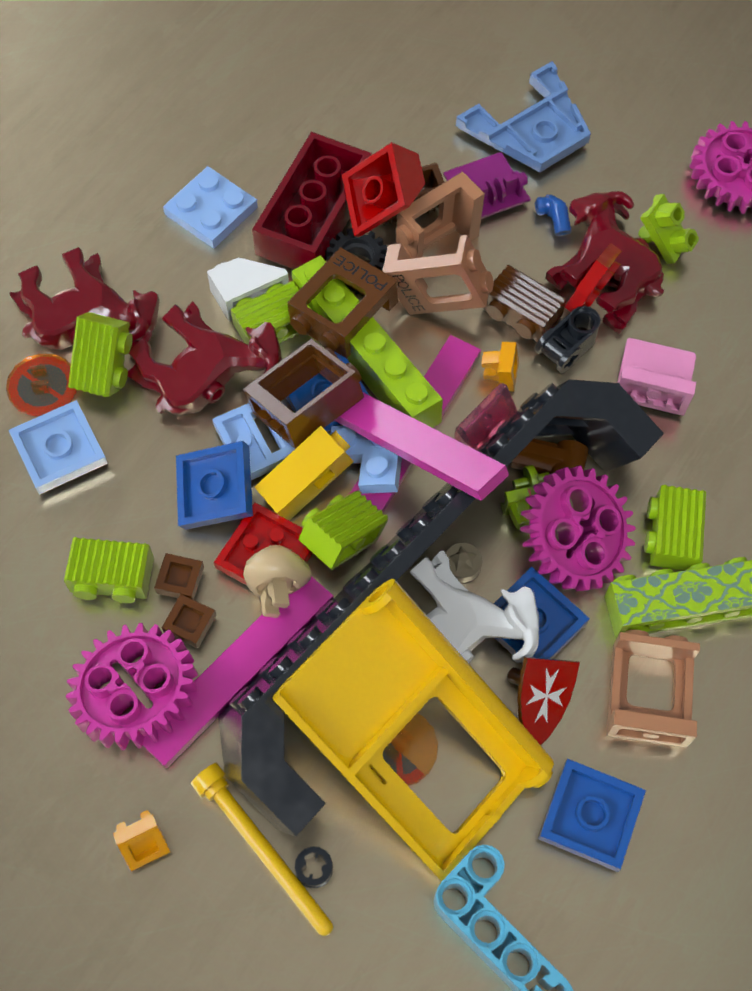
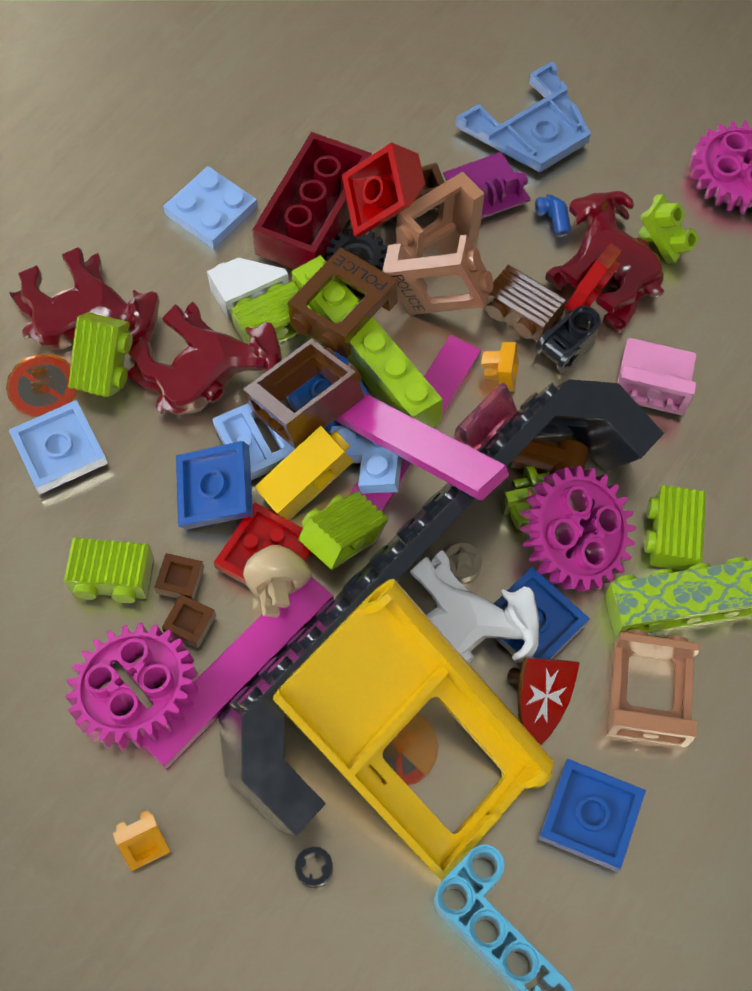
yellow piece [191,763,333,936] -> none

